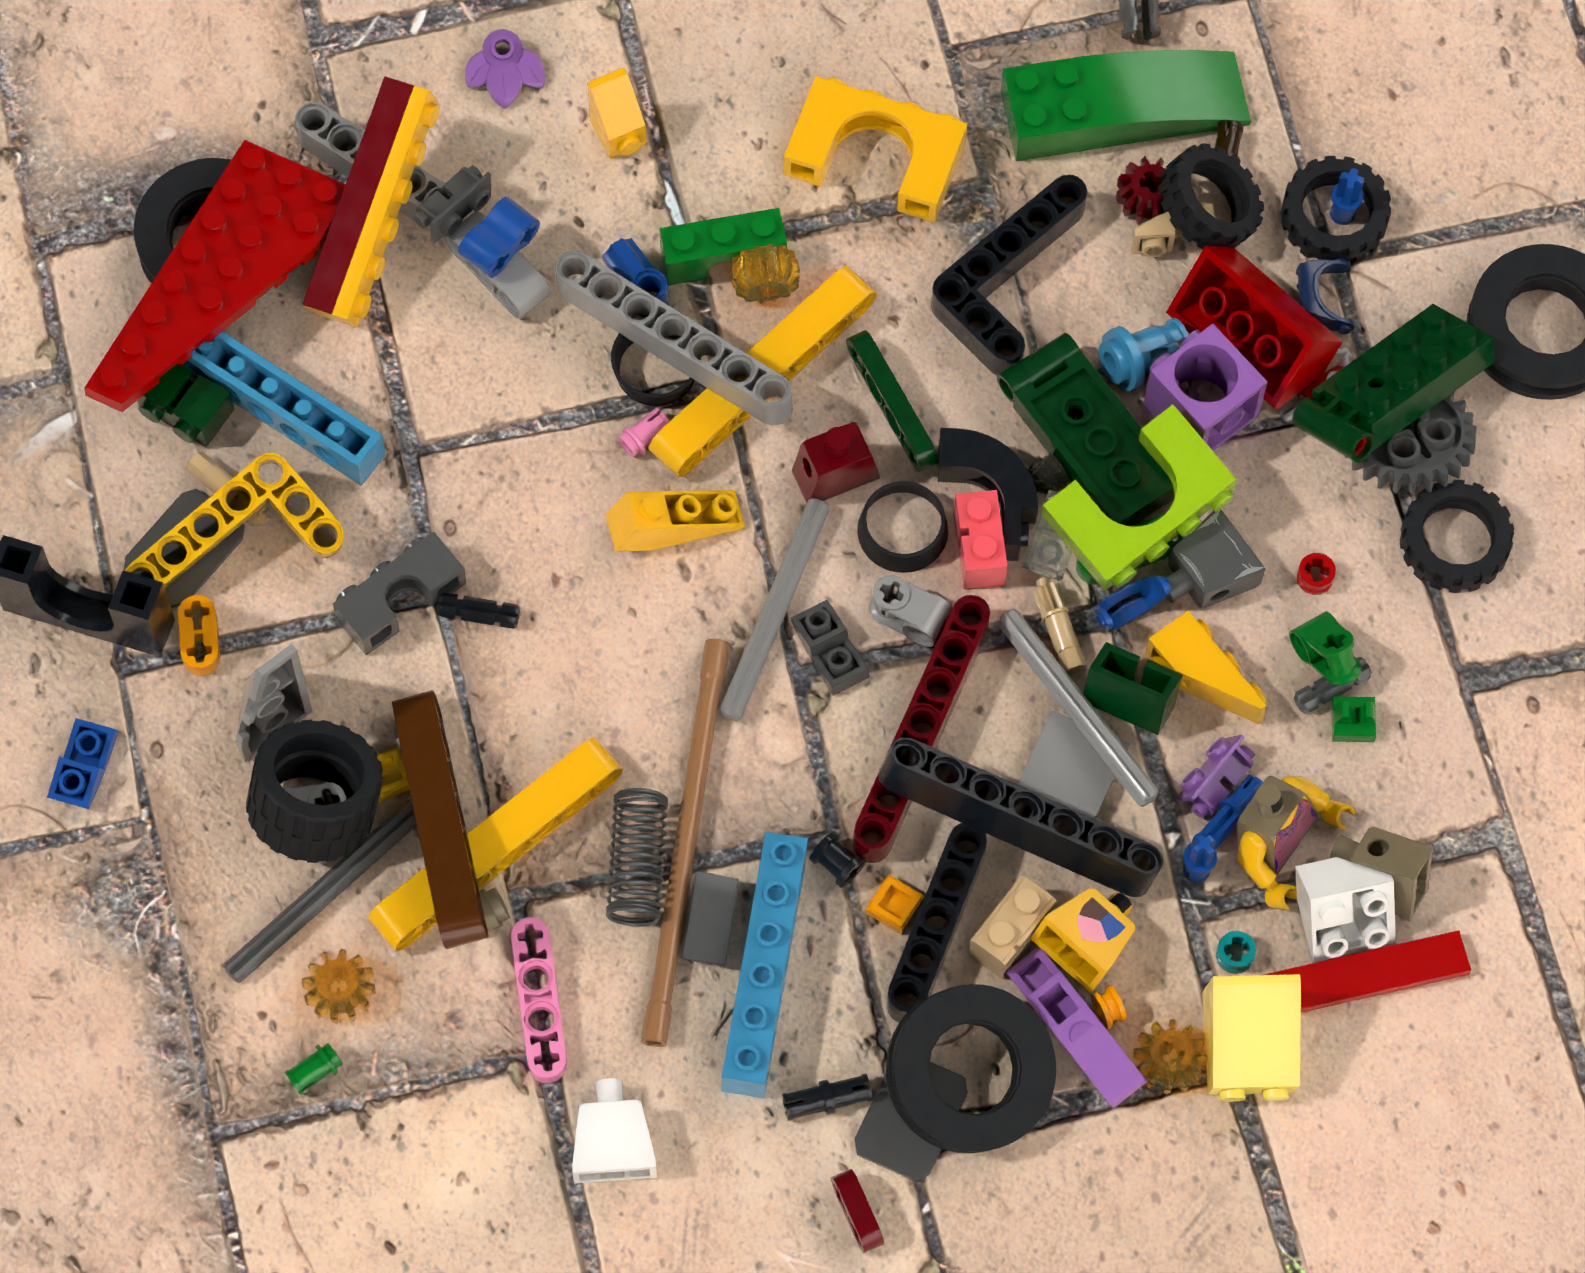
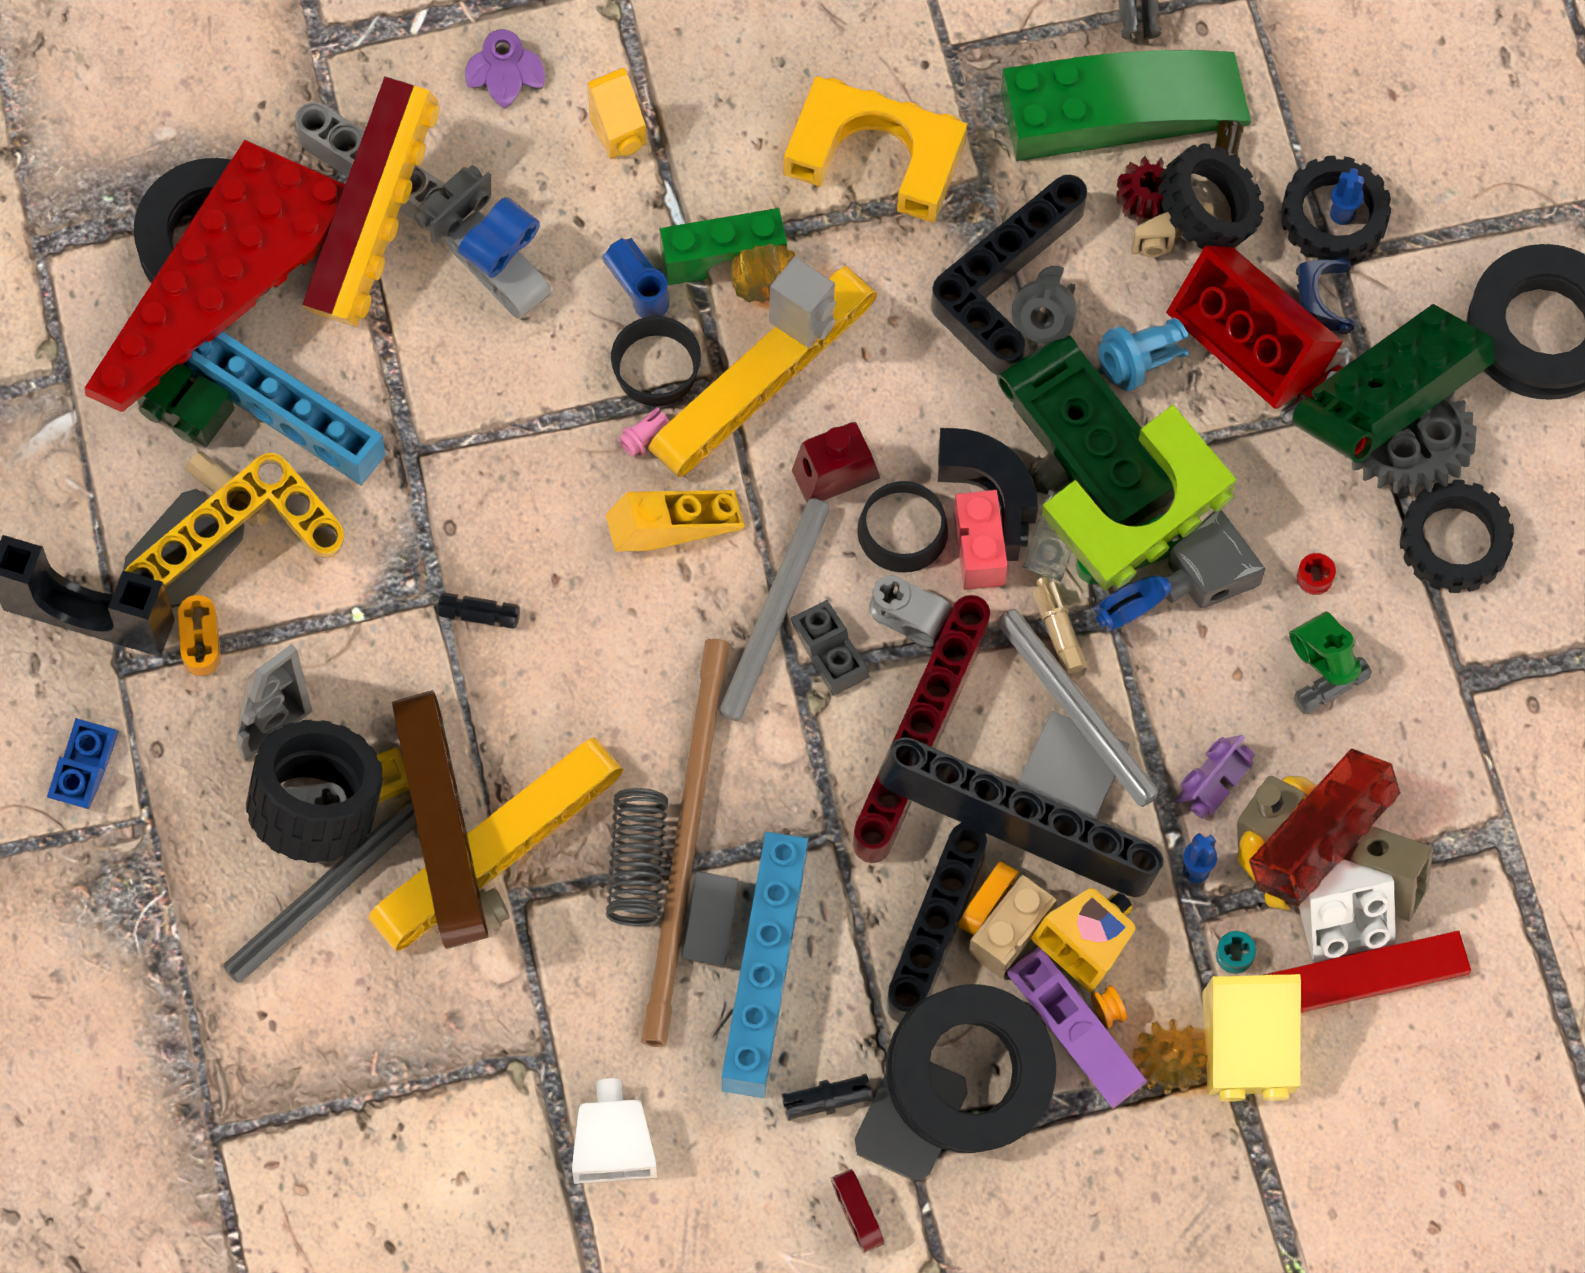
green pin [285,1043,343,1095] -> none
clear yellow gear [302,948,376,1024] -> none
dark grey arch [333,532,467,655] -> none
bright pink beam [511,917,567,1084] -> none
light grey beam [555,251,793,425] -> none
black bush [809,831,866,888] -> none
dark green beam [846,330,939,472] -> none
light orange tile [865,874,925,935] -> none
dark green piece [1083,642,1183,735] -> none
medium lavender brick [1144,324,1268,451] -> none
yellow slope [1145,610,1267,724] -> none
blue axle [1200,775,1263,849] -> none
green tile [1331,696,1376,742] -> none
none -> light grey brick [769,256,836,348]
none -> light orange beam [958,860,1020,936]
none -> dark grey piece [1012,266,1078,344]
none -> clear red brick [1249,748,1401,906]

